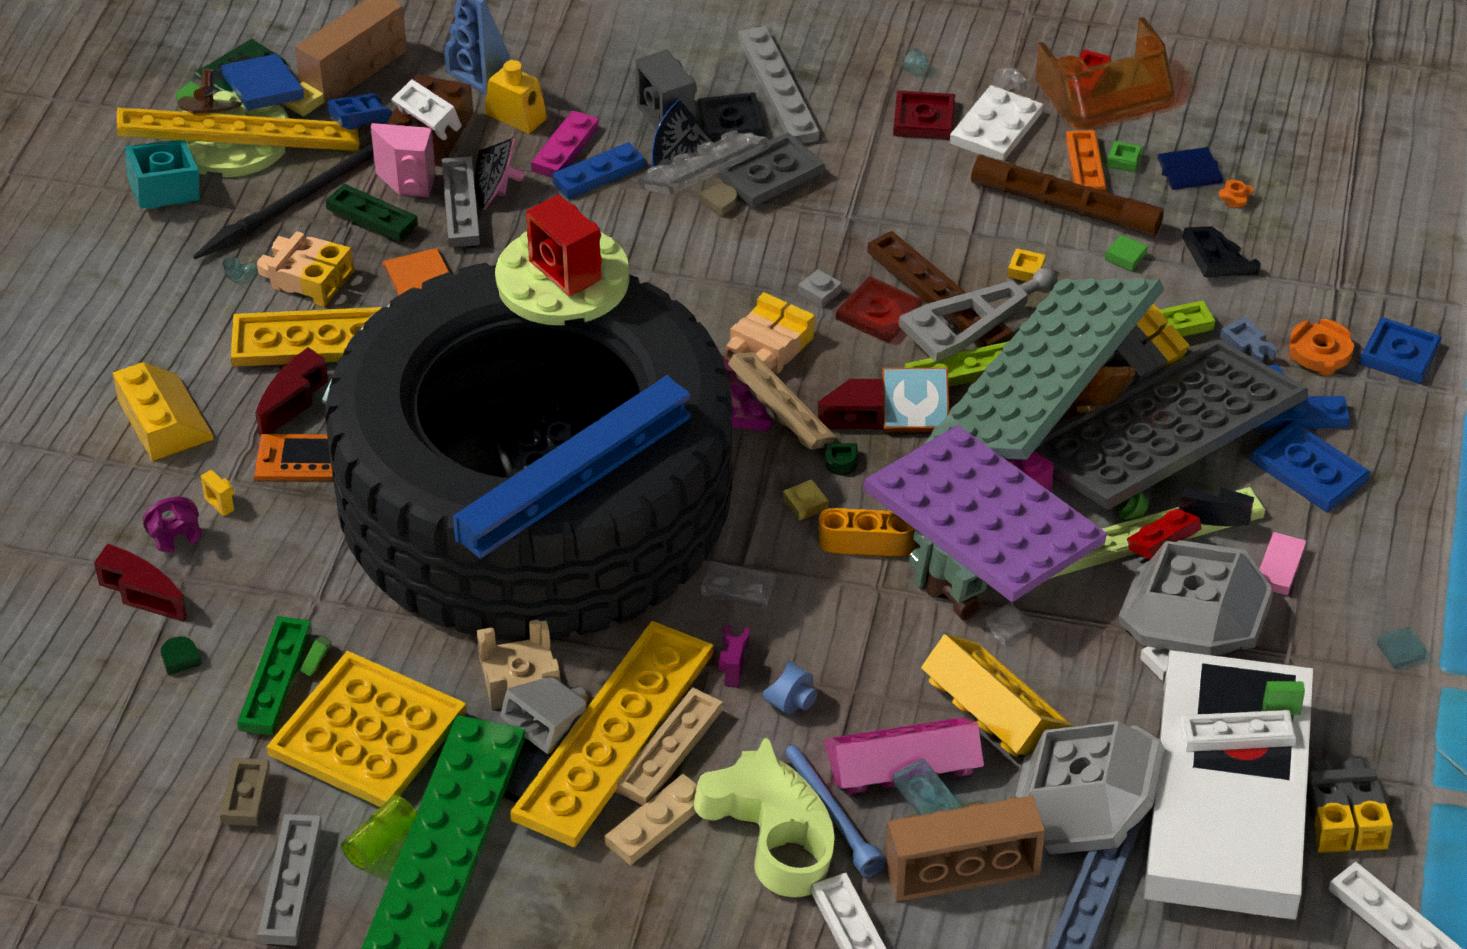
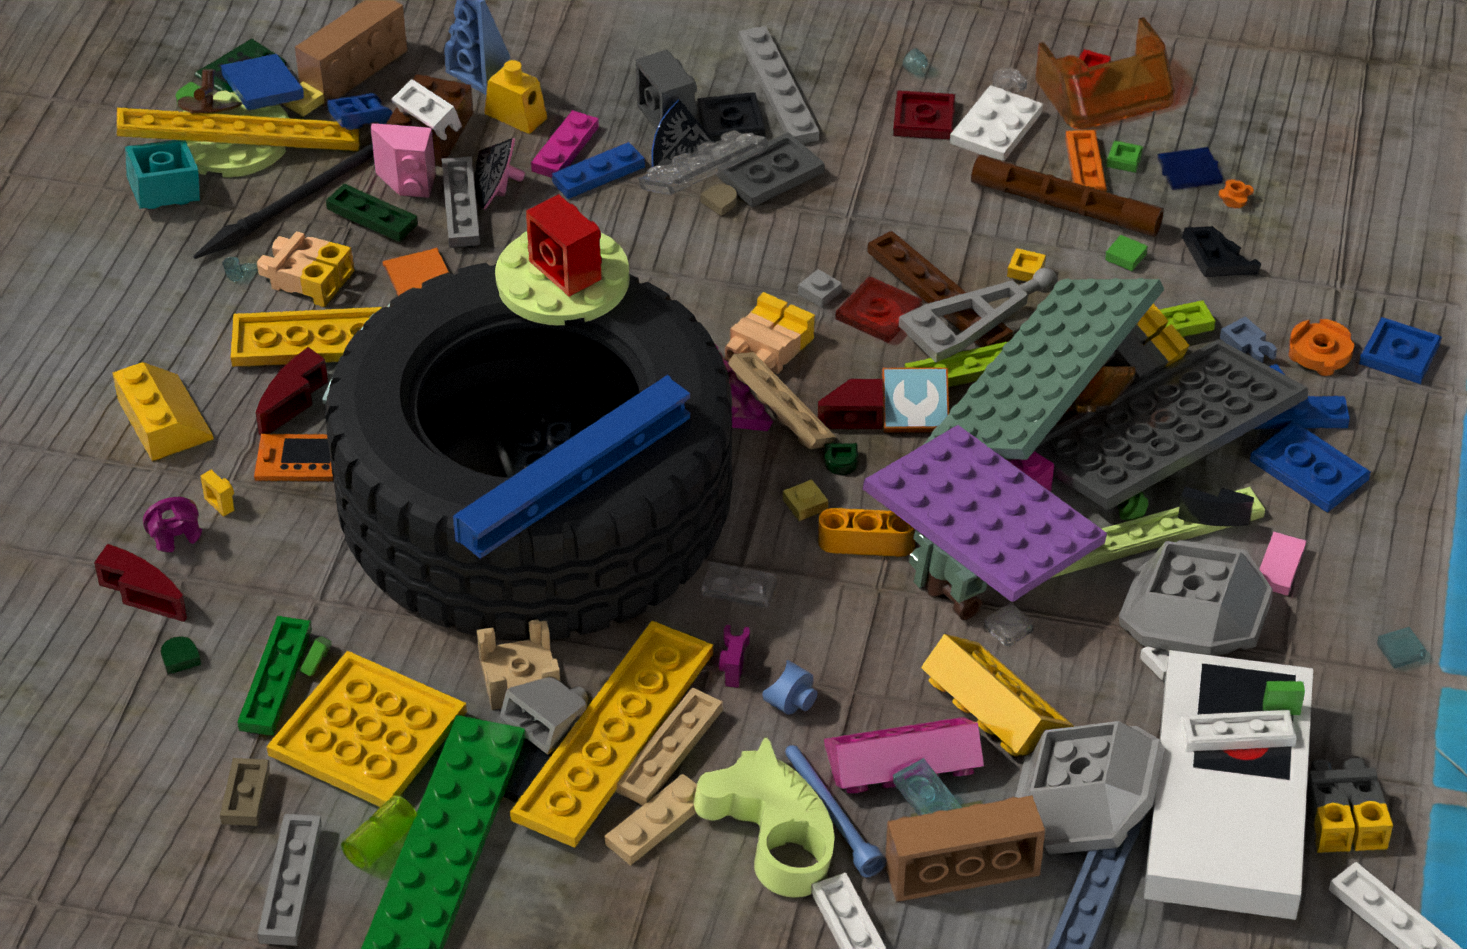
red plate [1127,508,1202,559] -> none

